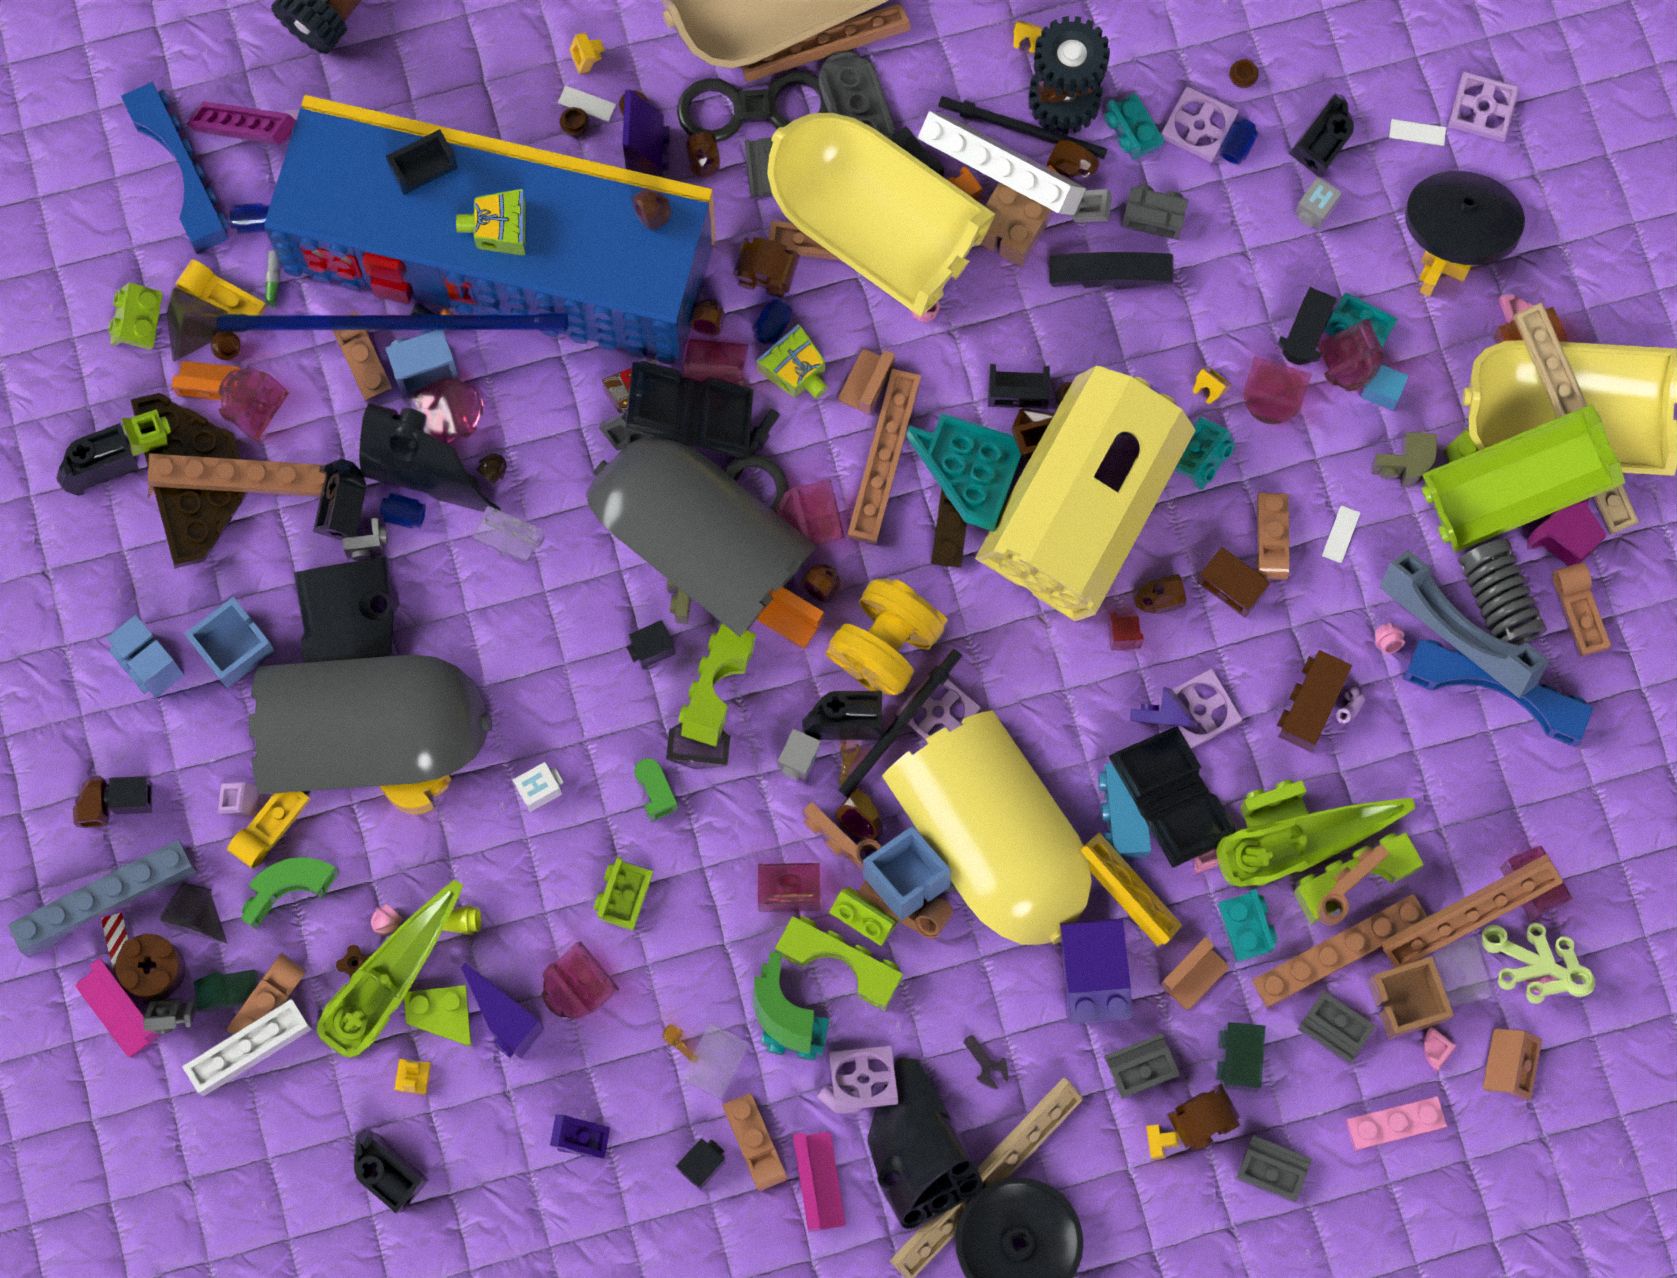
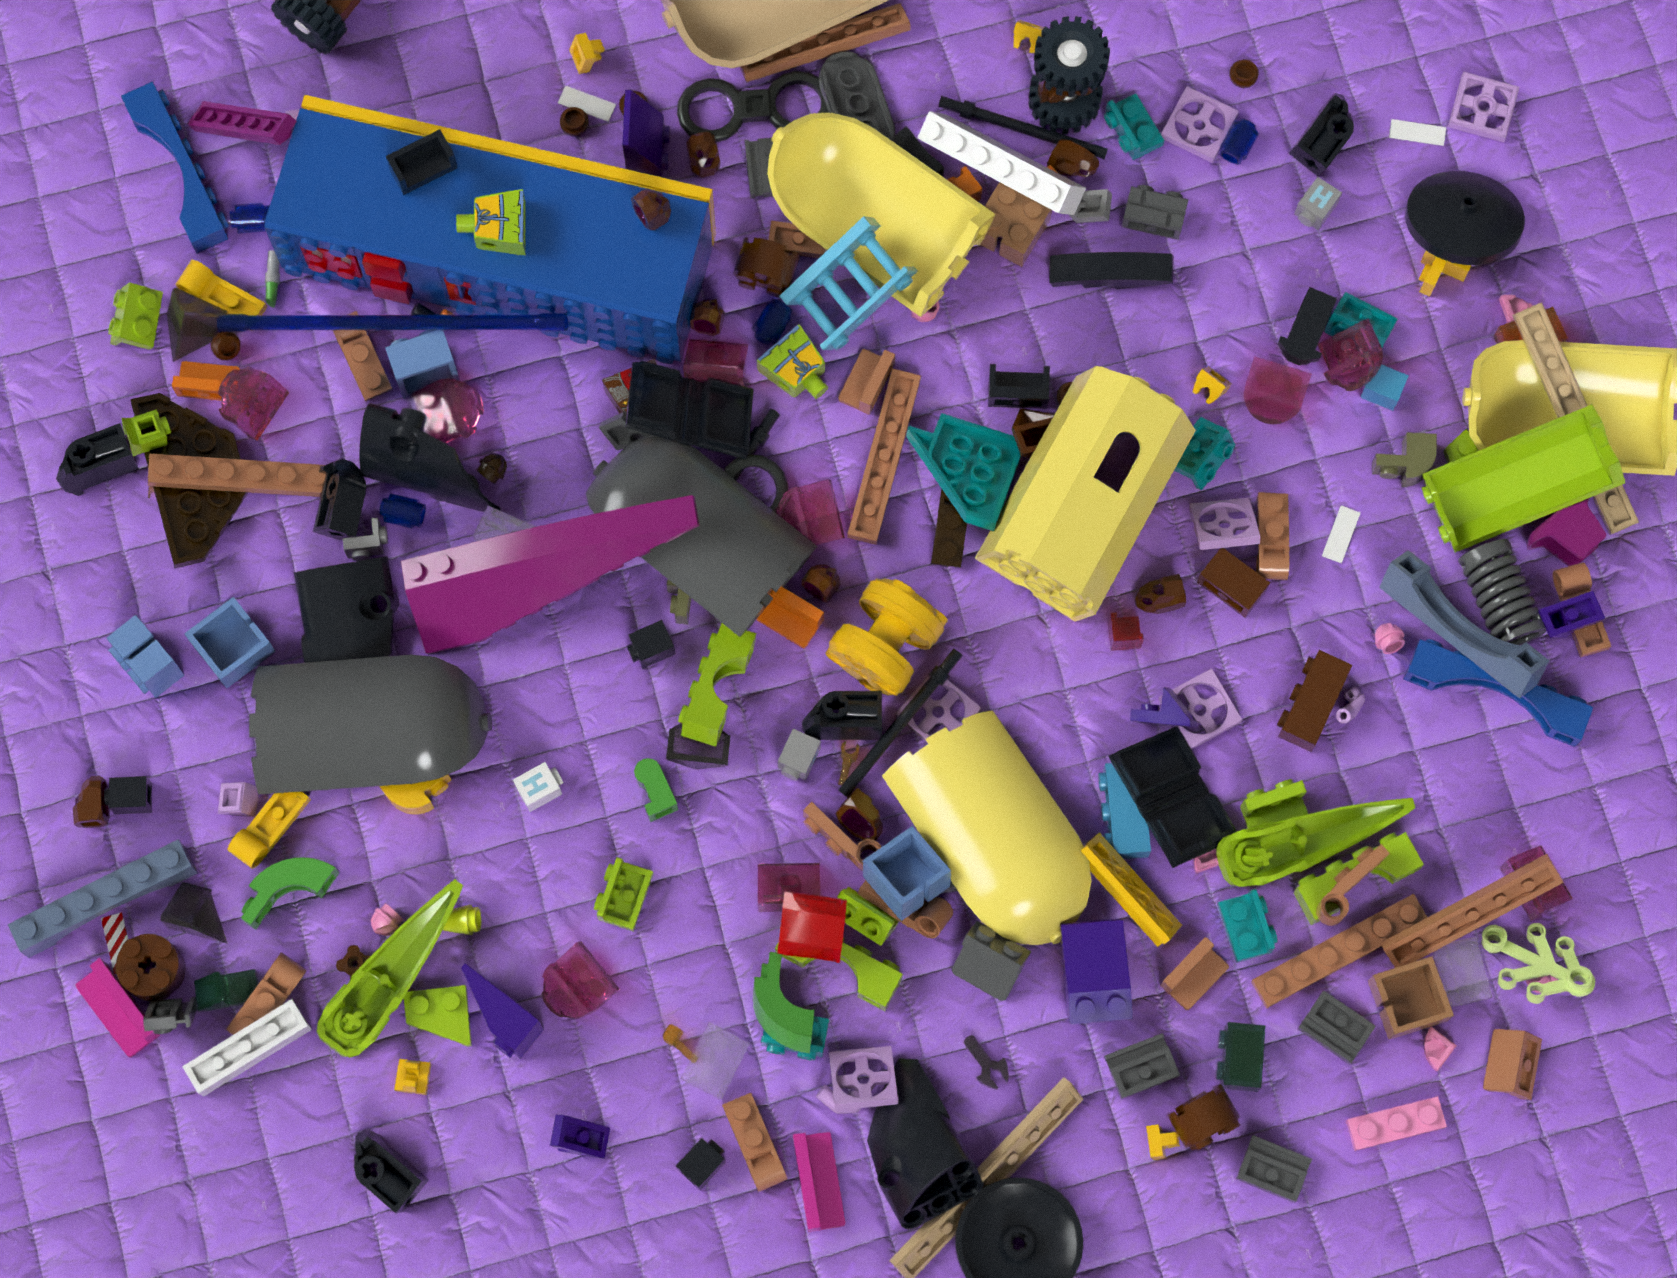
none -> magenta wedge [401,495,700,655]
none -> red slope [777,891,847,963]
none -> medium azure fence [780,216,918,351]
none -> dark grey bracket [952,921,1032,1001]
none -> lavender piece [1190,497,1260,550]
none -> dark purple slope [1538,591,1605,639]

